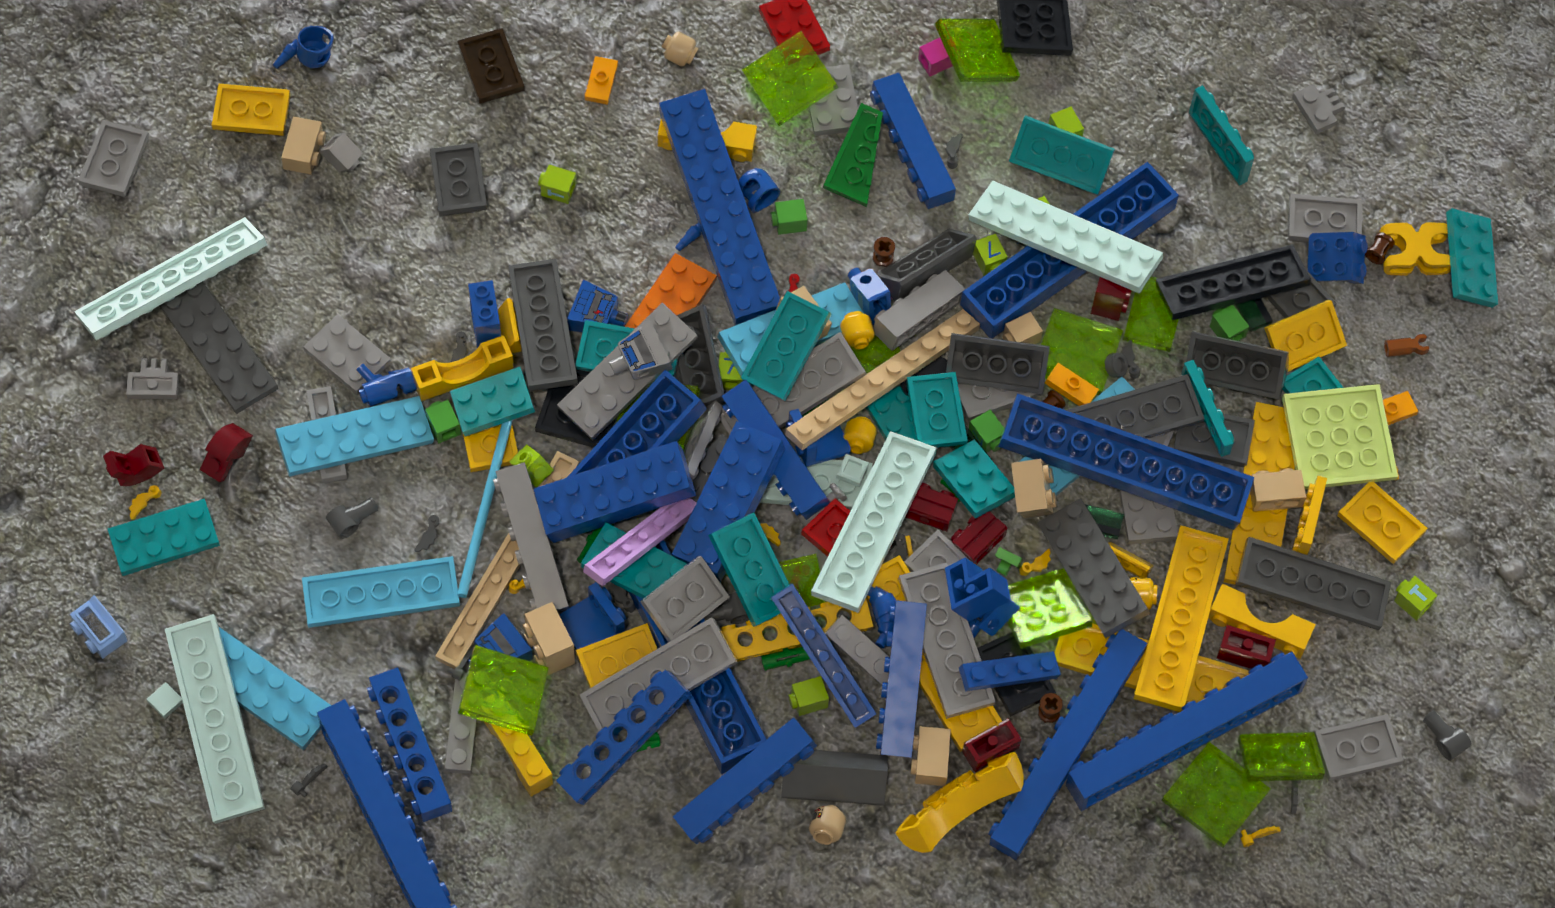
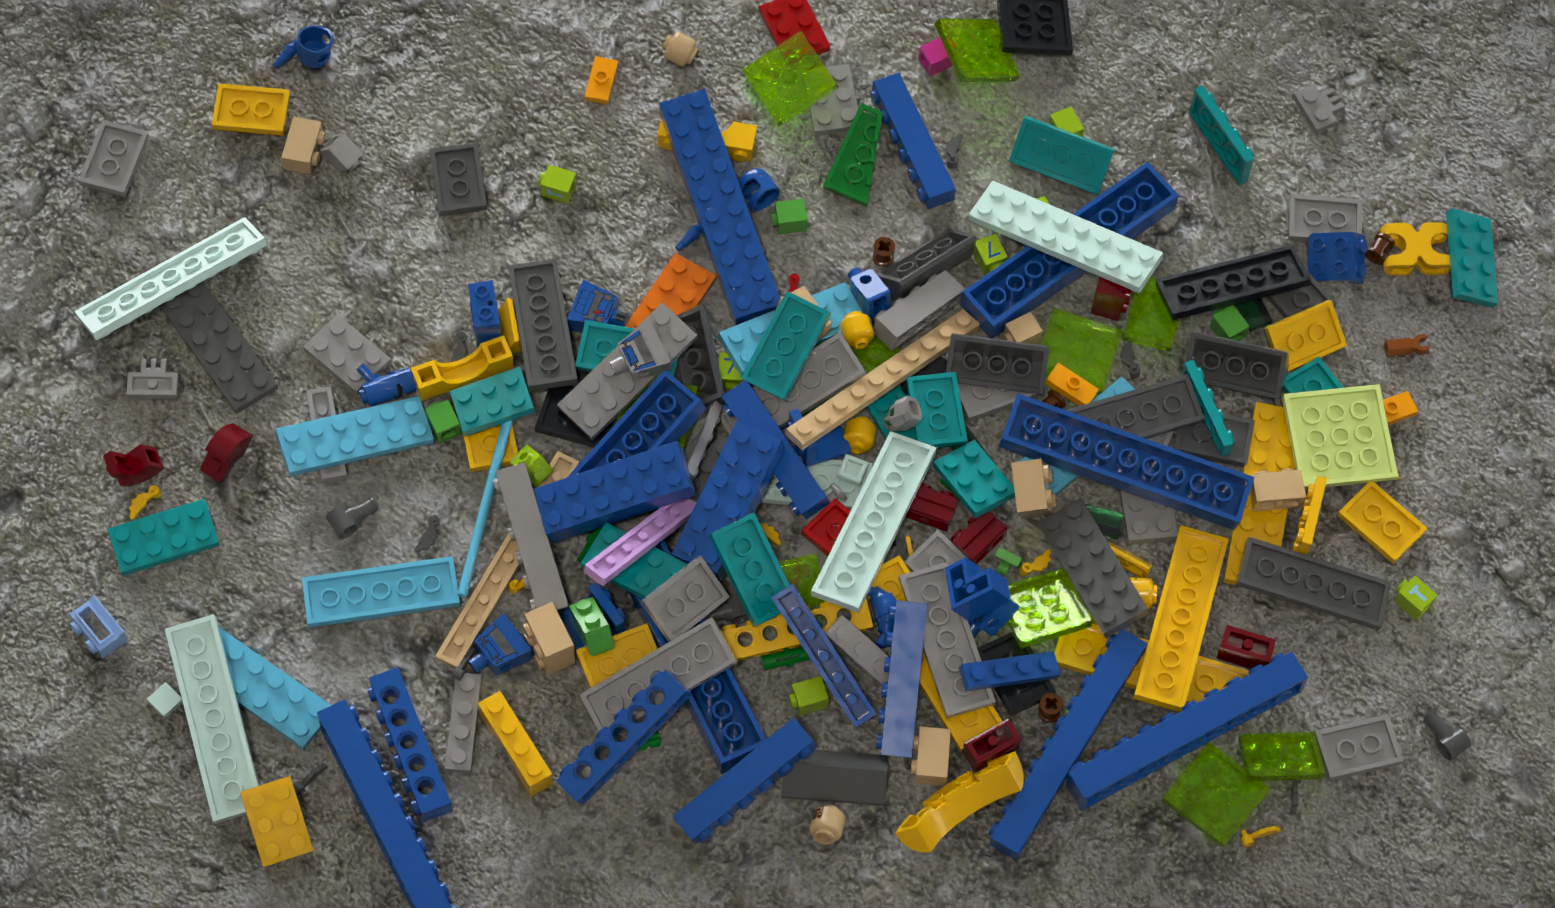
dark brown plate [457,28,525,104] -> none
clear neon green plate [458,645,549,736] -> none
bright green brick [968,409,1004,453] -> none
dark grey tile [1105,352,1128,378] -> none
yellow arch [1208,584,1316,659] -> none
none -> yellow plate [240,776,314,867]
none -> bright green brick [569,597,615,657]
none -> light grey rock [884,396,922,431]

